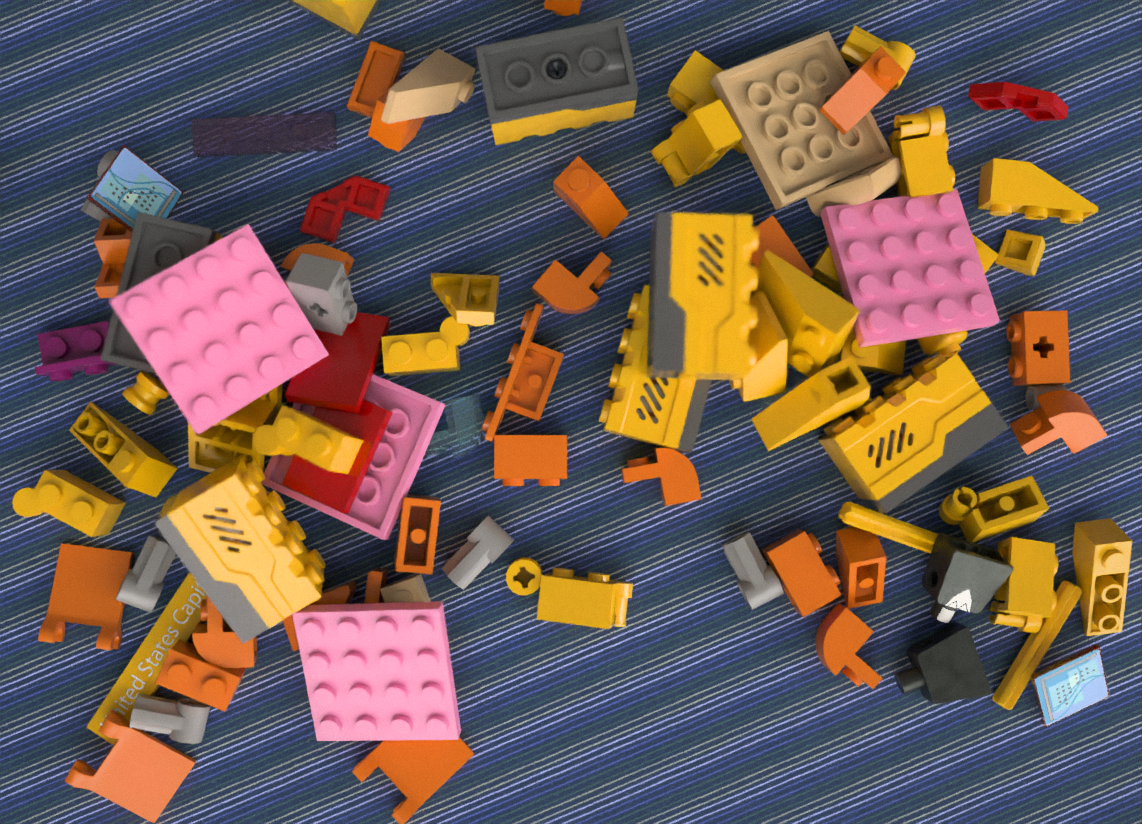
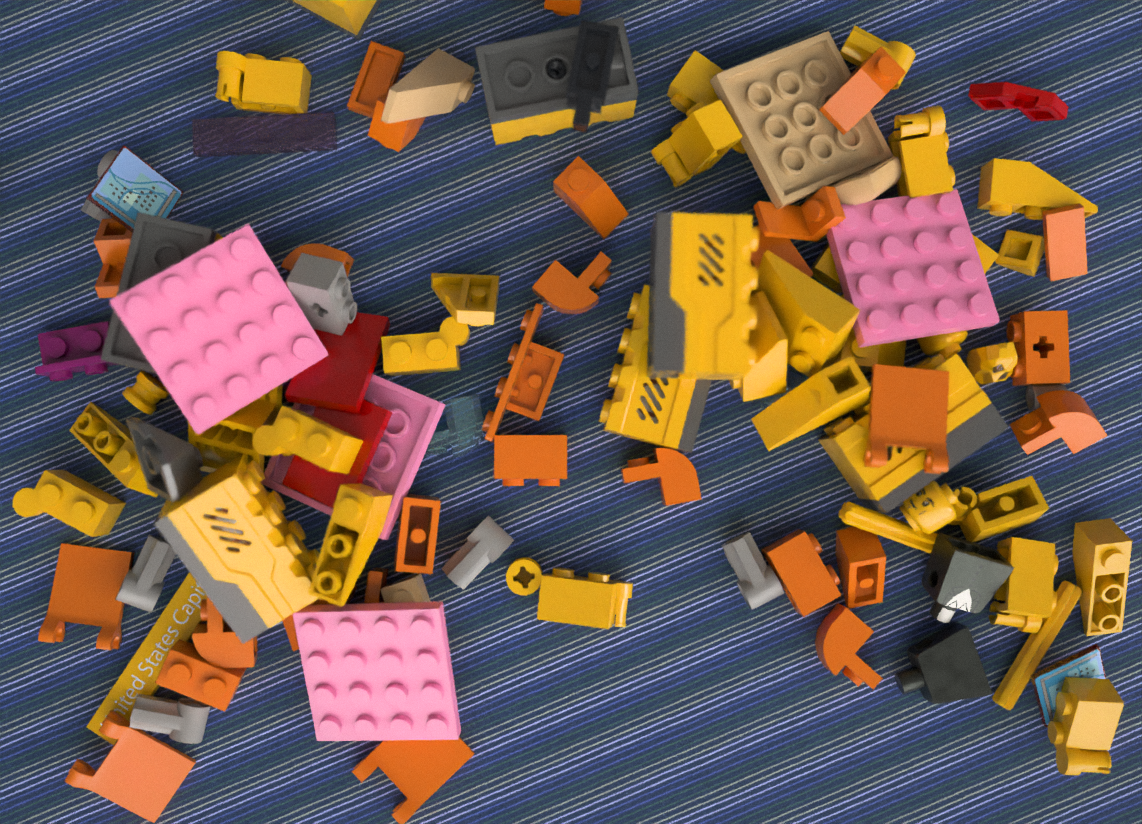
red tile [299,175,391,244] -> none
none -> dark grey slope [126,417,203,503]
none -> yellow hinge [215,51,312,117]
none -> yellow slope [308,483,393,607]
none -> black hinge [567,20,619,133]
none -> orange bracket [753,186,846,242]
none -> orange flag [864,364,949,474]
none -> yellow head [899,480,959,534]
none -> yellow rock [967,342,1017,385]
none -> orange tile [1042,203,1087,281]
none -> yellow hinge [1048,677,1124,776]

